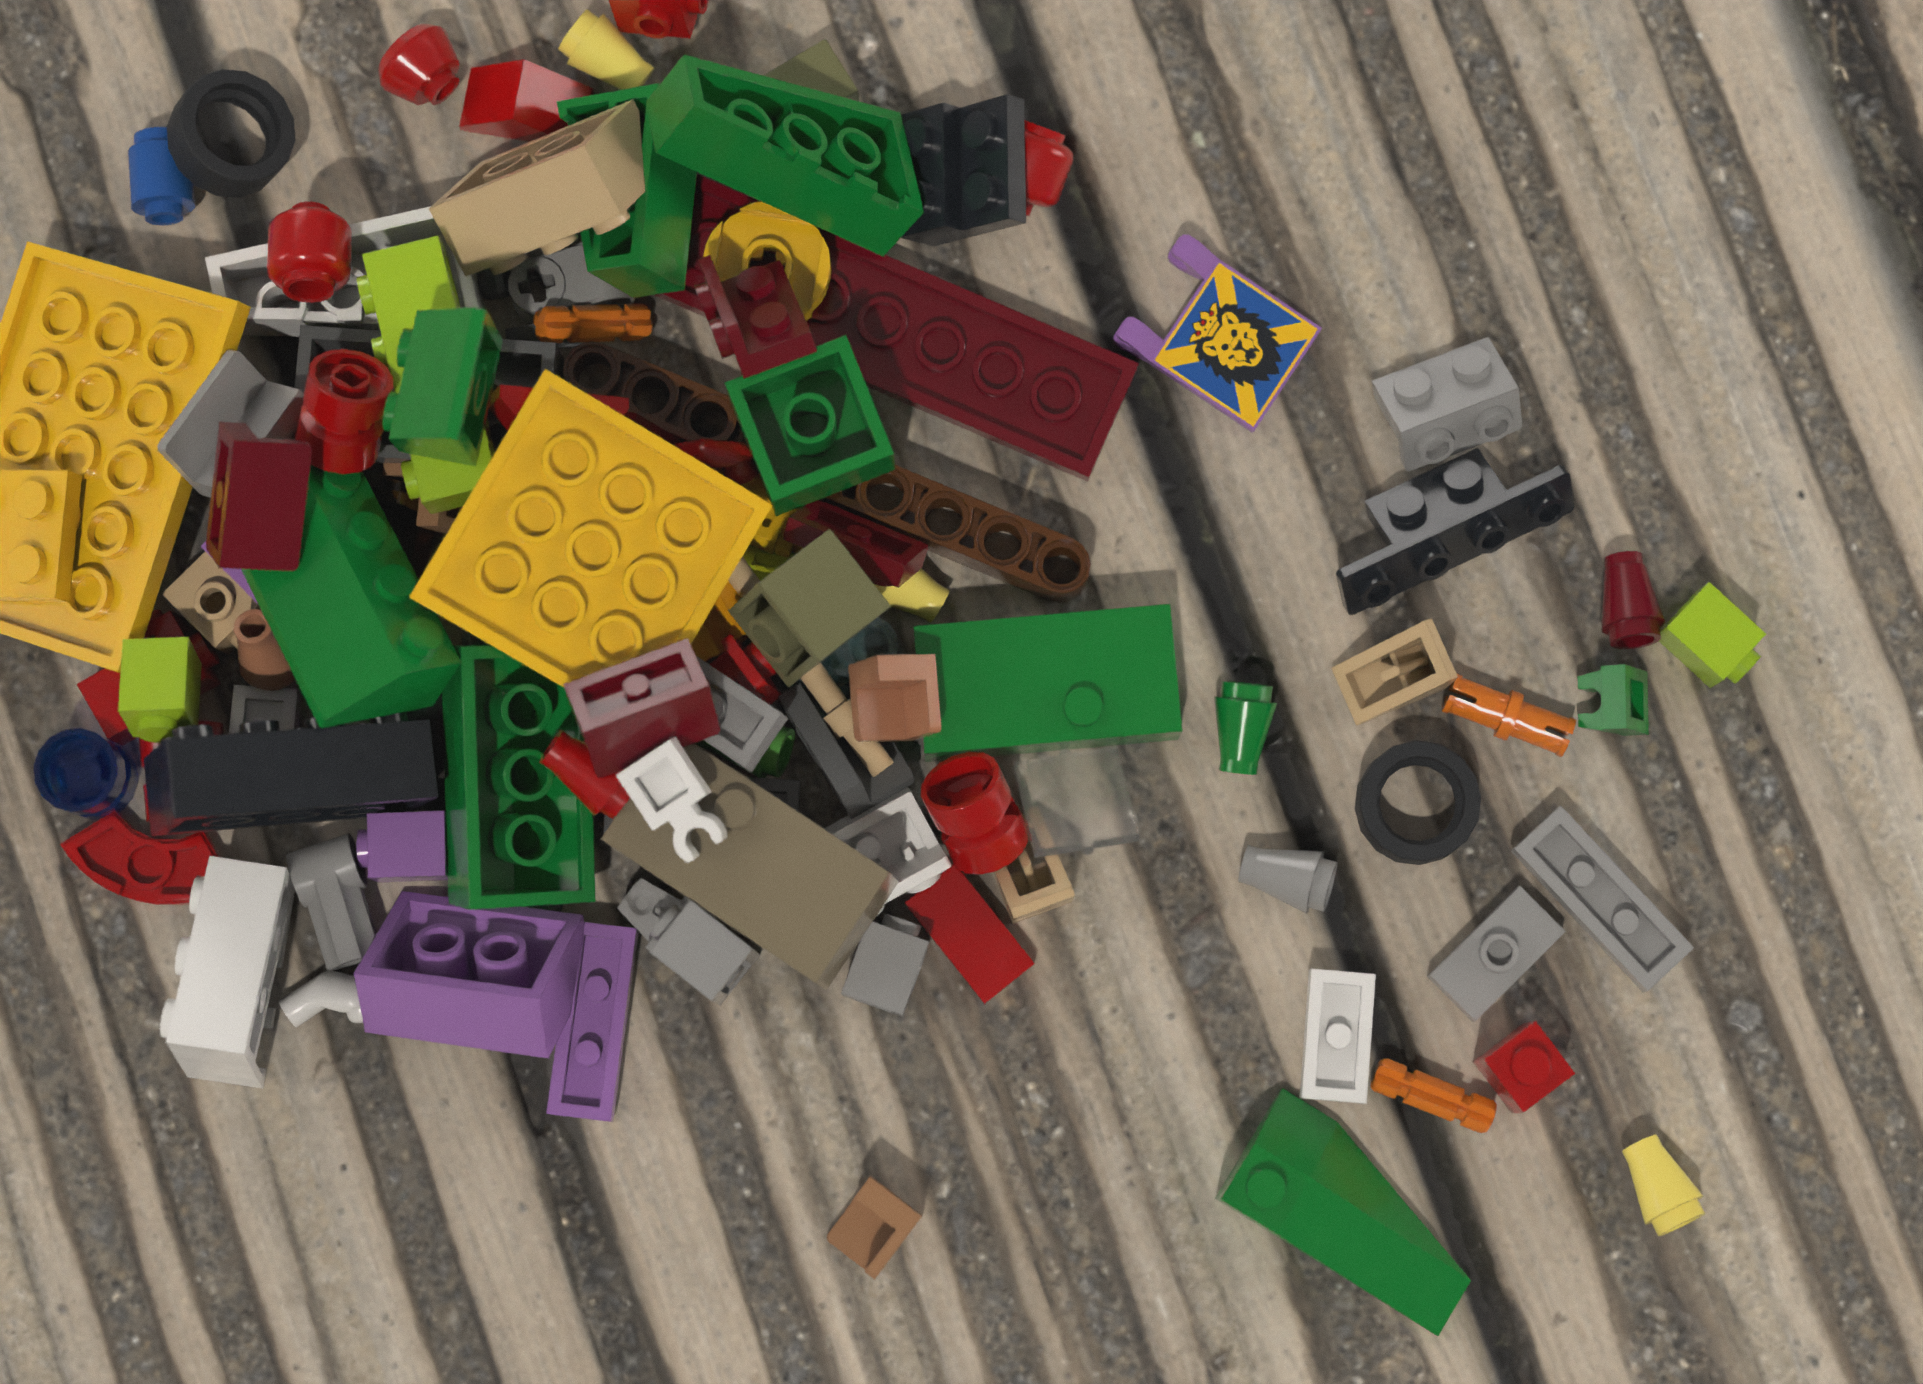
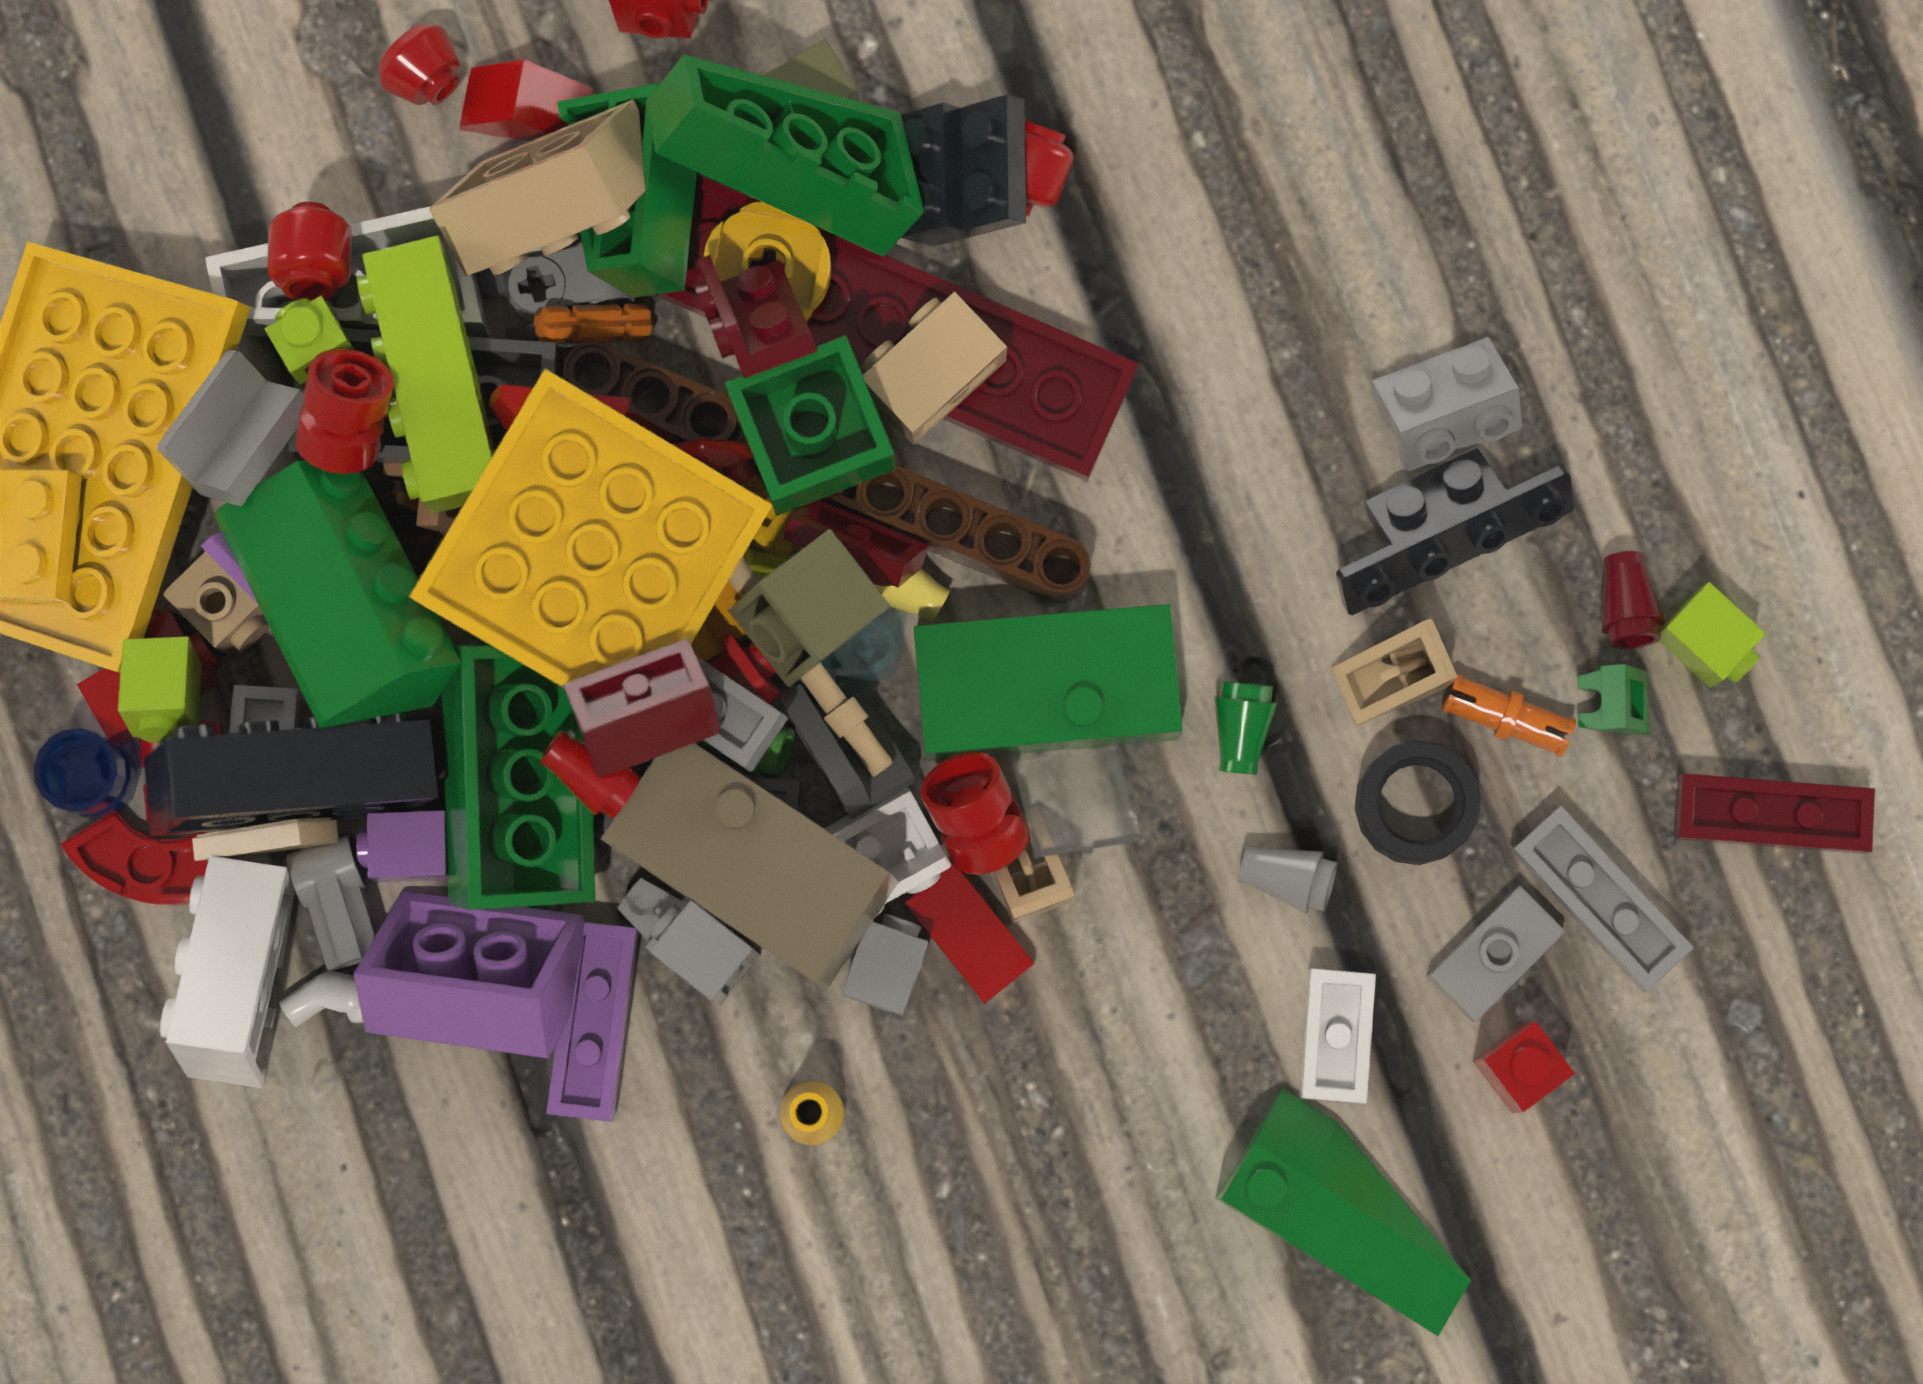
blue brick [128,127,195,226] -> none
black tyre [167,69,296,198] -> none
dark red panel [205,422,312,571] -> none
nougat cone [234,609,295,691] -> none
green slope [383,307,503,466] -> none
light yellow cone [558,9,654,90] -> none
white plate [616,737,728,863] -> none
medium nougat panel [827,1176,923,1280] -> none
nougat panel [848,654,941,742] -> none
flag [1113,234,1322,433] -> none
orange axle [1370,1058,1497,1133] -> none
light yellow cone [1622,1134,1705,1237] -> none
none -> tan tile [192,818,339,861]
none -> lime brick [264,296,356,389]
none -> yellow cone [780,1081,844,1145]
none -> tan brick [862,292,1007,445]
none -> dark red plate [1675,773,1875,854]

